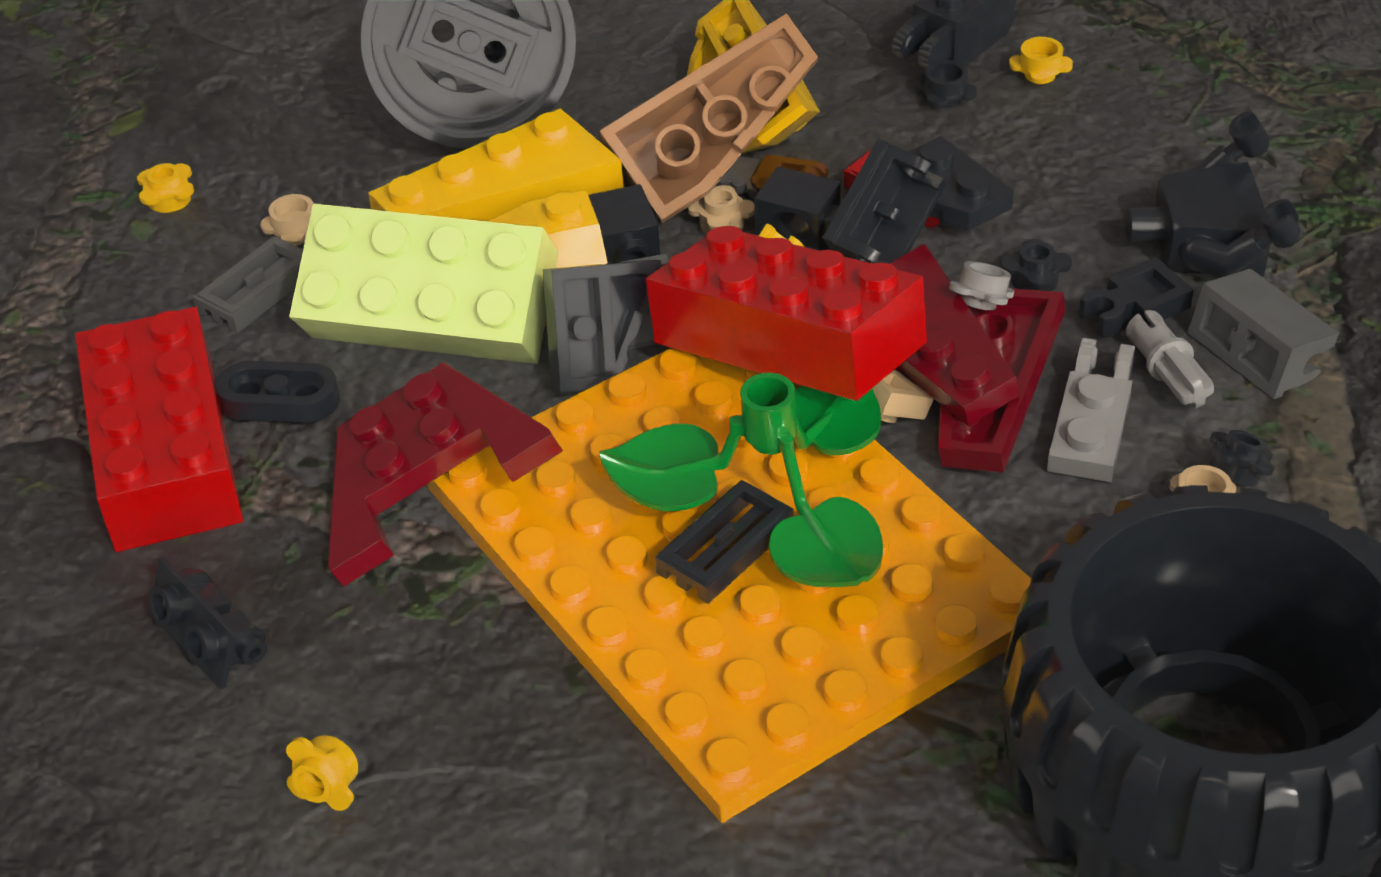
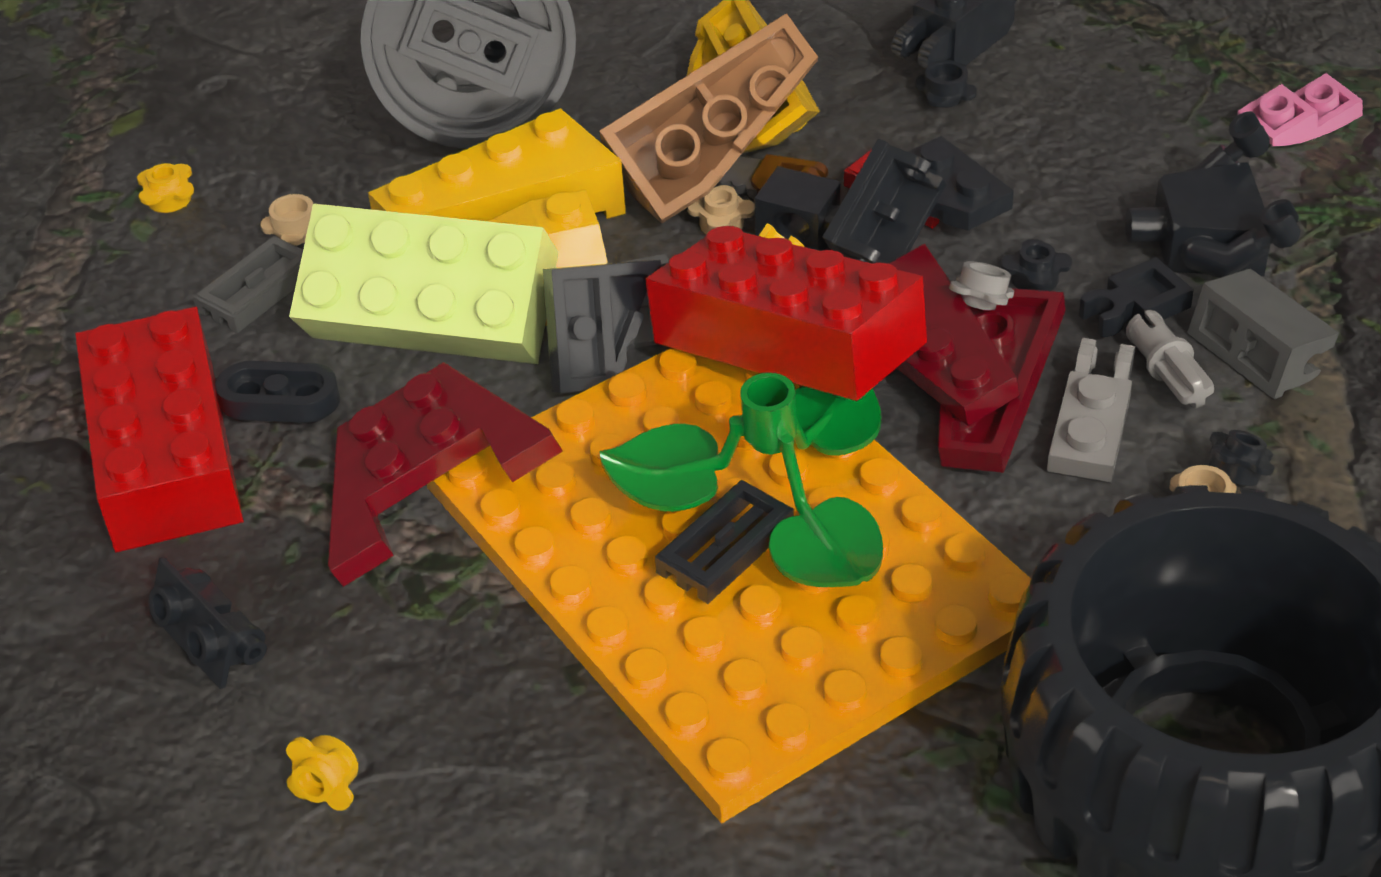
black brick [588,184,660,263] -> none
tan plate [873,369,934,423] -> none
yellow plate [1009,37,1073,84] -> none
none -> bright pink slope [1238,73,1363,146]

